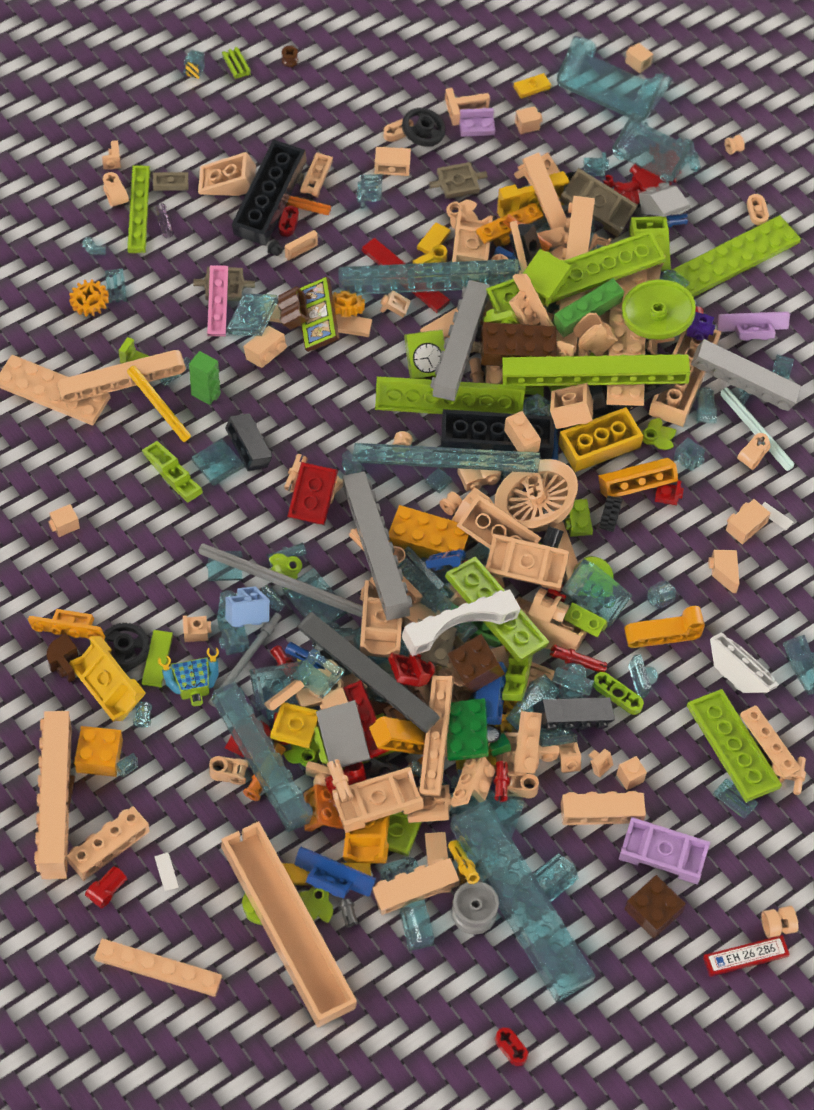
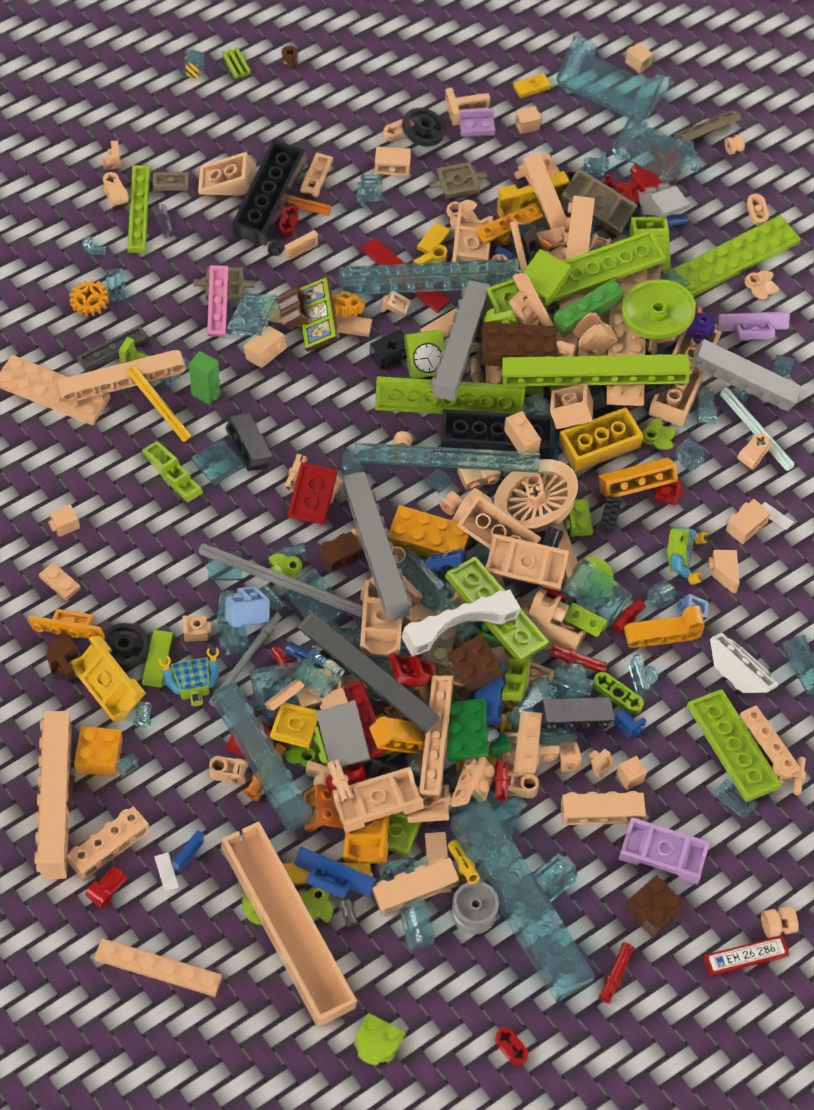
none -> light nougat plate [39,562,81,601]
none -> dark grey tile [76,325,149,373]
none -> blue tile [173,830,204,873]
none -> reddish brown brick [317,531,362,574]
none -> lime slope [354,1013,406,1065]
none -> black brick [369,329,407,370]
none -> red pin [598,942,634,1004]
none -> red pin [612,599,646,633]
none -> blue bracket [613,710,646,739]
none -> torso [667,527,708,585]
none -> dark tan tile [674,111,741,143]
none -> medium blue bracket [677,594,708,620]
none -> light nougat plate [745,271,779,300]

